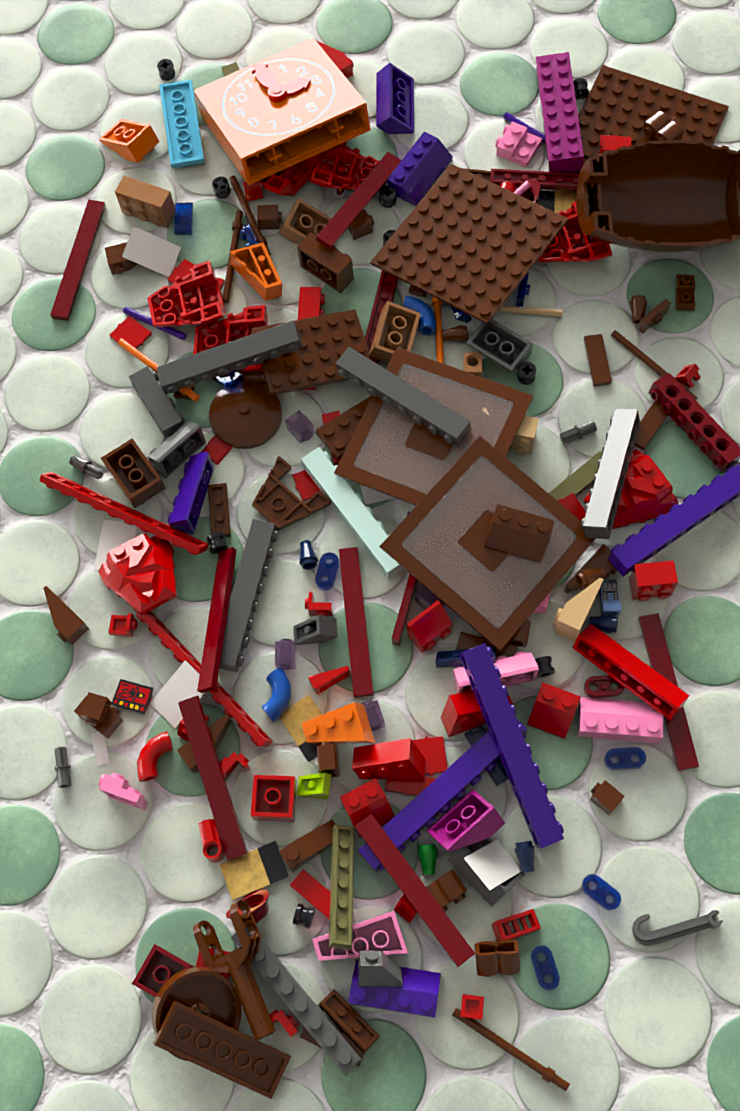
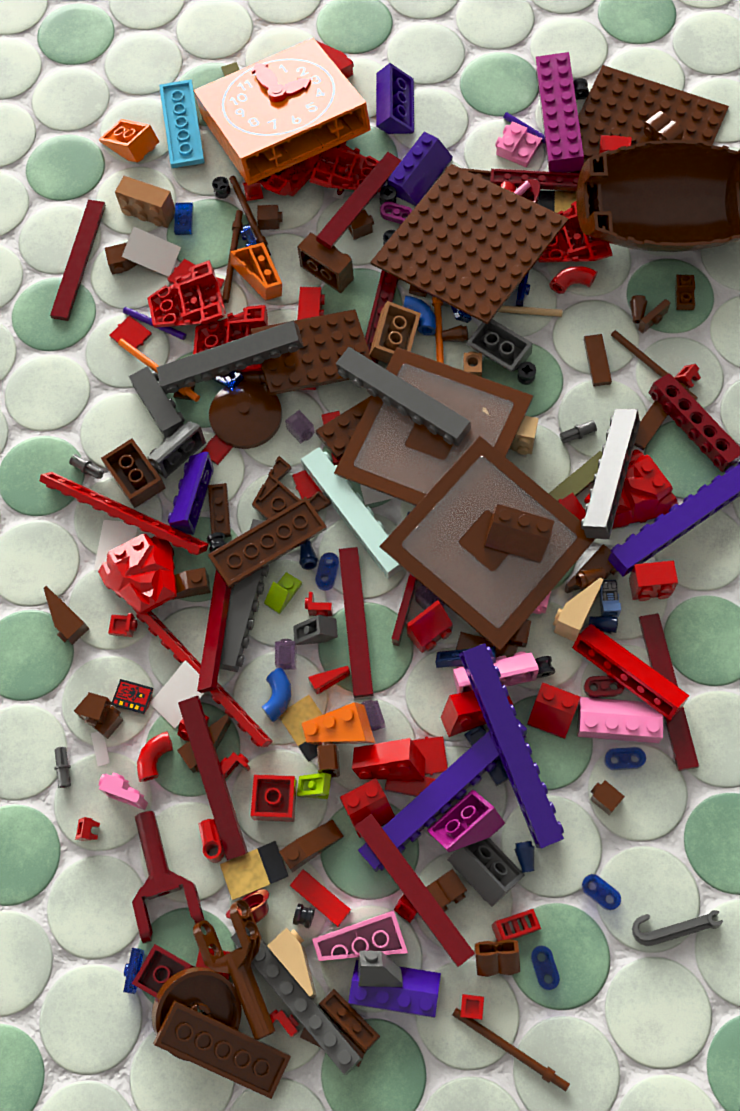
black wheel [157,59,175,81] -> none
medium nougat slope [278,198,332,244] -> none
olive tile [329,824,354,950] -> none
green cone [417,844,438,875] -> none
white sticker [464,840,522,890] -> none
none -> red tile [75,817,100,841]
none -> clear blue plate [123,948,144,994]
none -> dark red piece [132,811,204,944]
none -> reddish brown slope [172,567,211,600]
none -> reddish brown plate [208,497,327,588]
none -> lime slope [264,572,302,614]
none -> tan slope [267,928,317,999]
none -> magenta plate [380,202,413,224]
none -> red cylinder [549,266,598,294]

